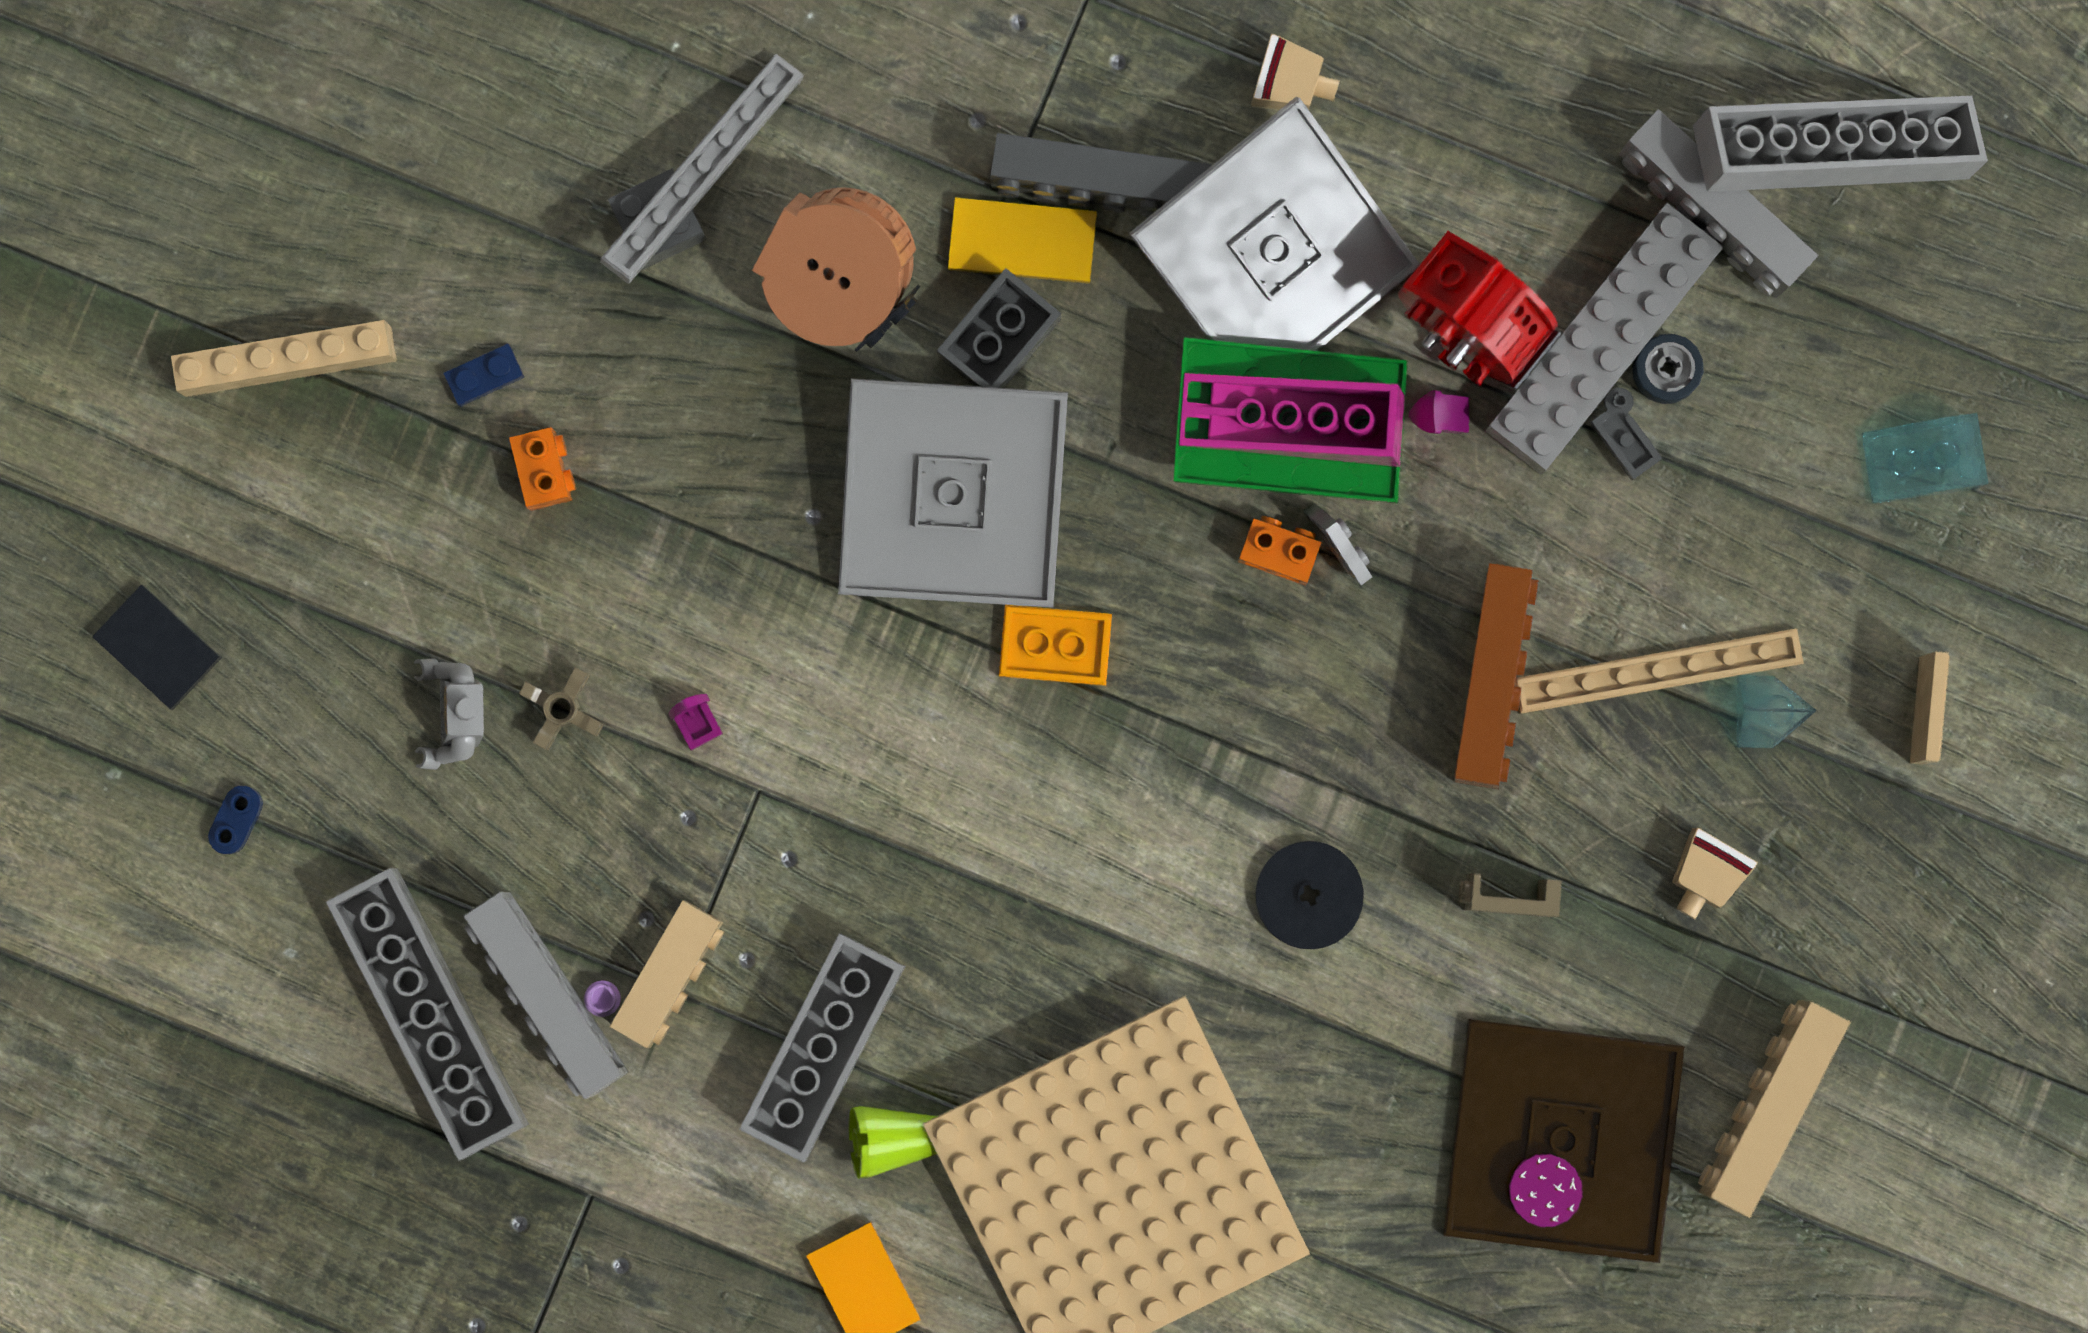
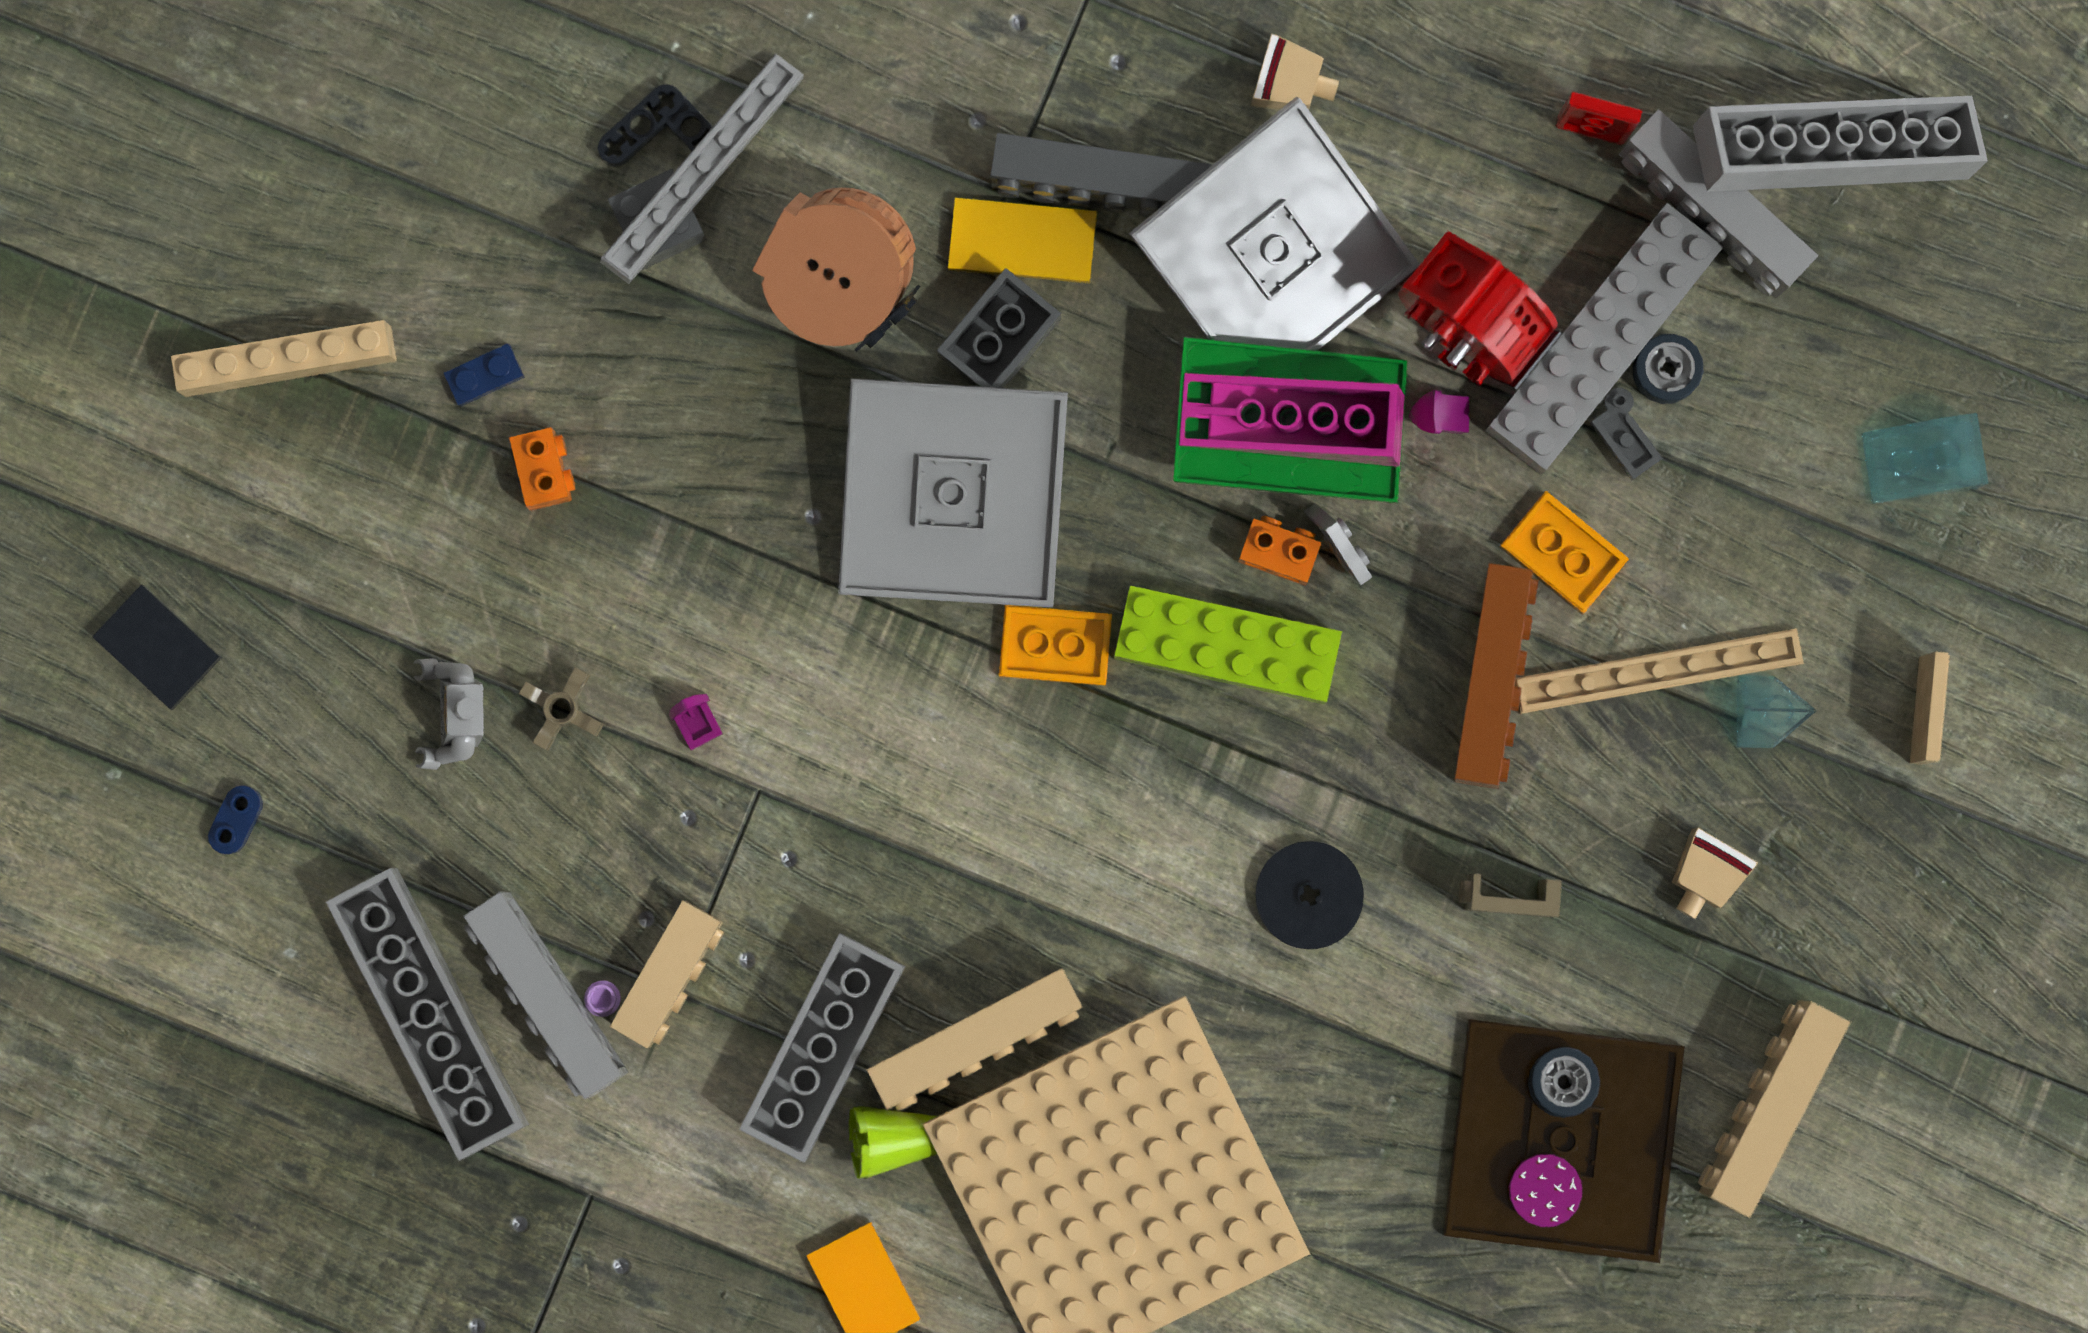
none -> black beam [598,84,713,167]
none -> tan brick [867,968,1083,1111]
none -> lime brick [1114,586,1342,704]
none -> light orange tile [1499,491,1629,615]
none -> wheel [1528,1047,1600,1118]
none -> red tile [1555,92,1643,145]

